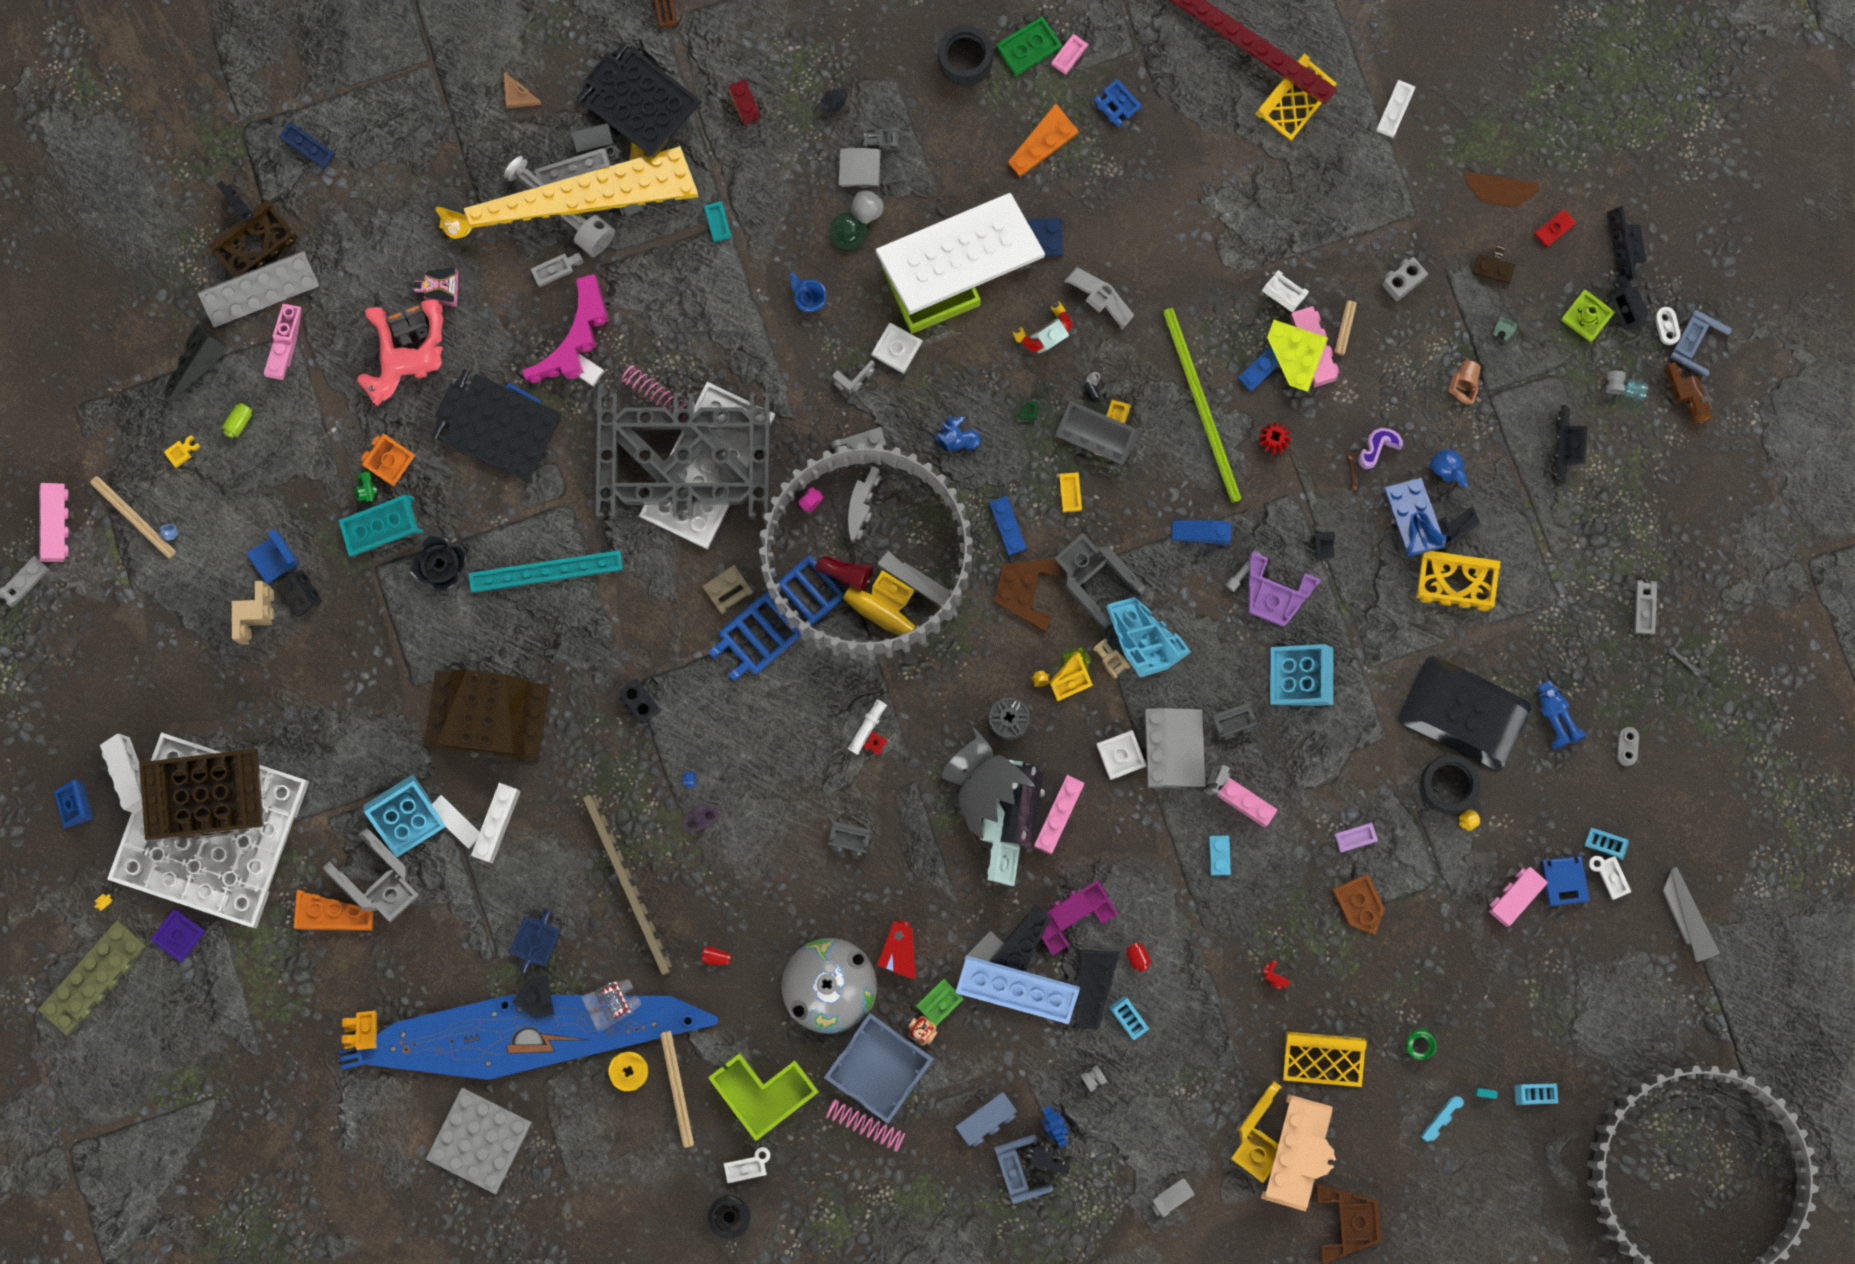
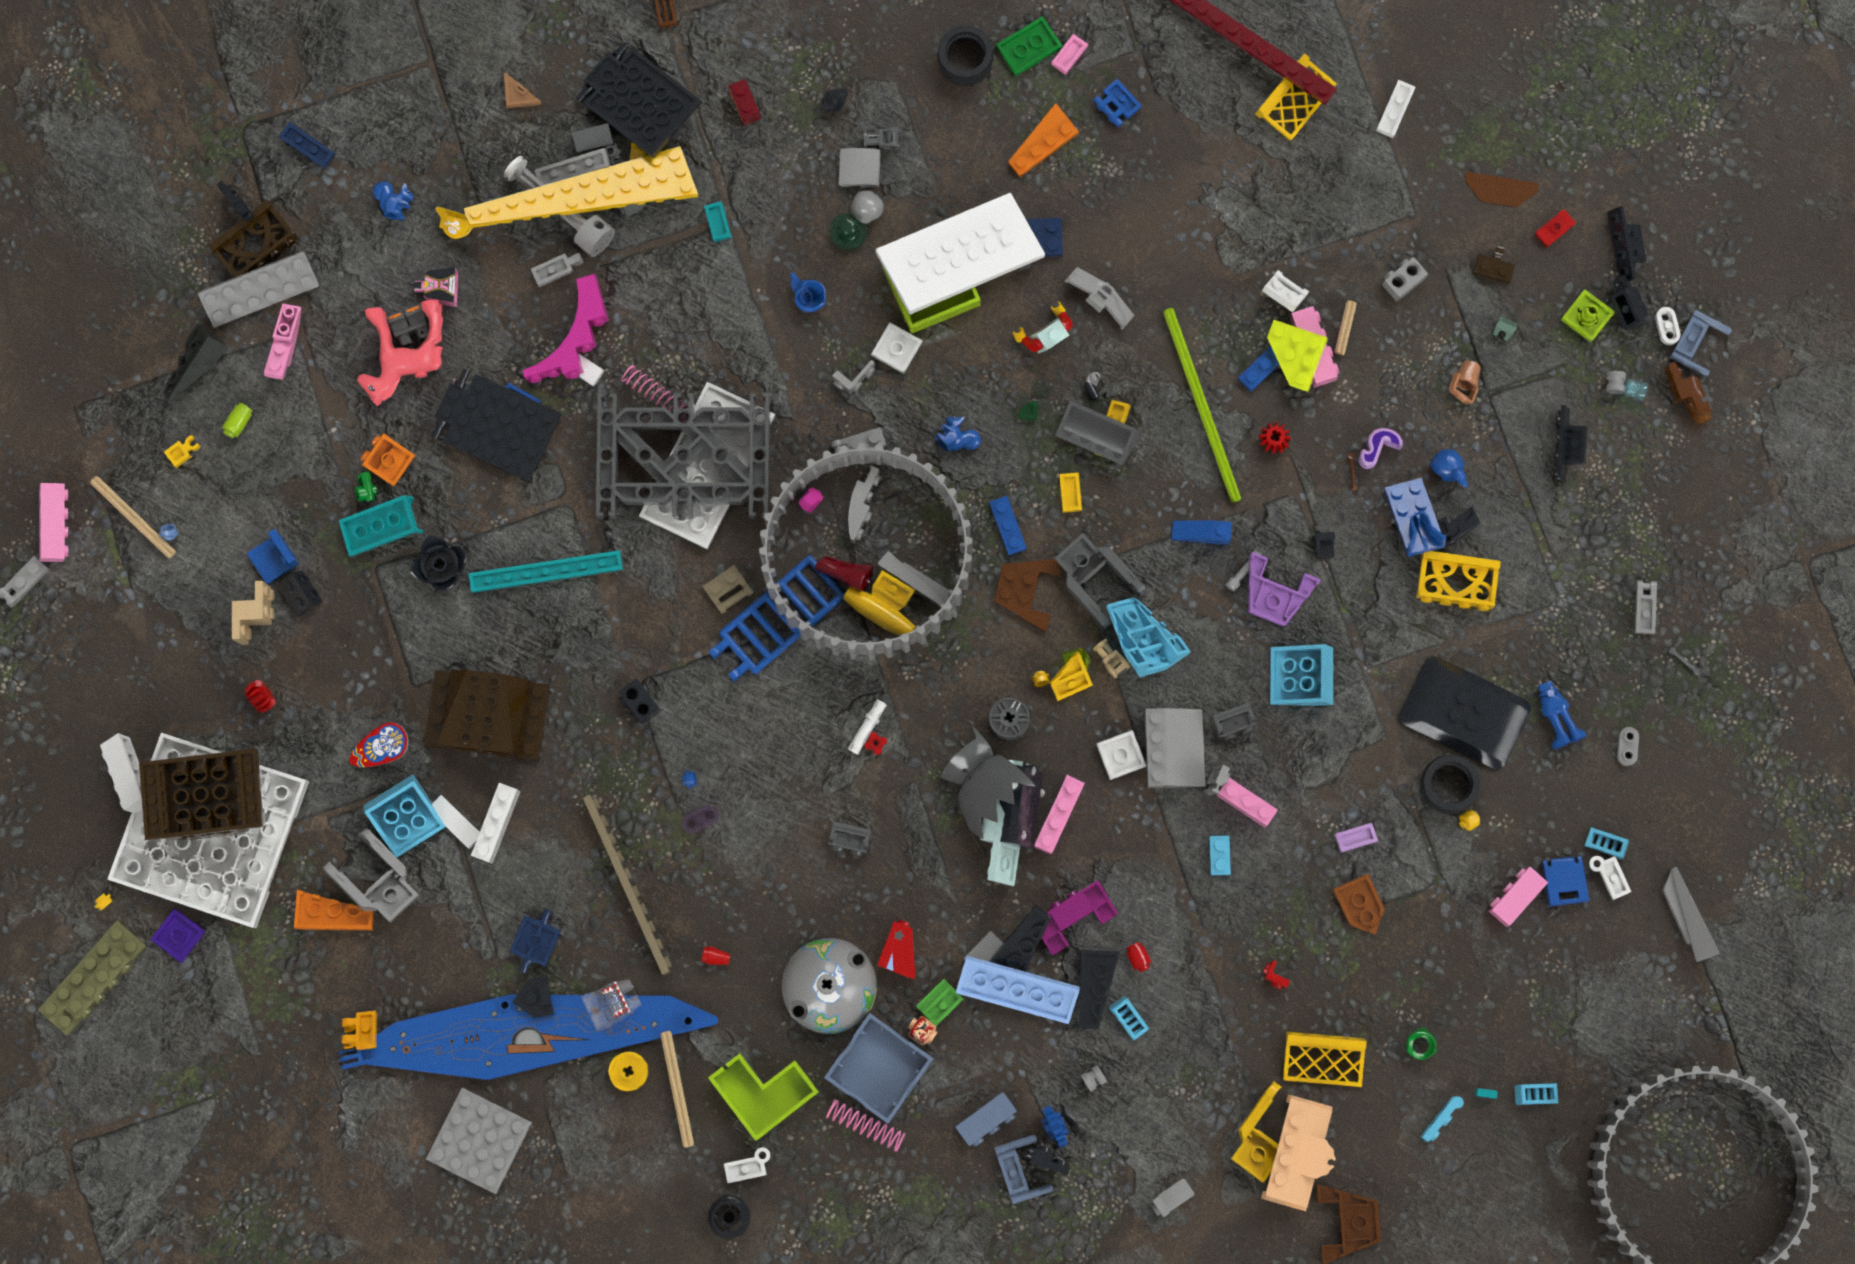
blue slope [54,780,93,828] -> none
none -> red gear [244,680,276,713]
none -> shield [349,722,409,767]
none -> blue animal [373,181,414,221]

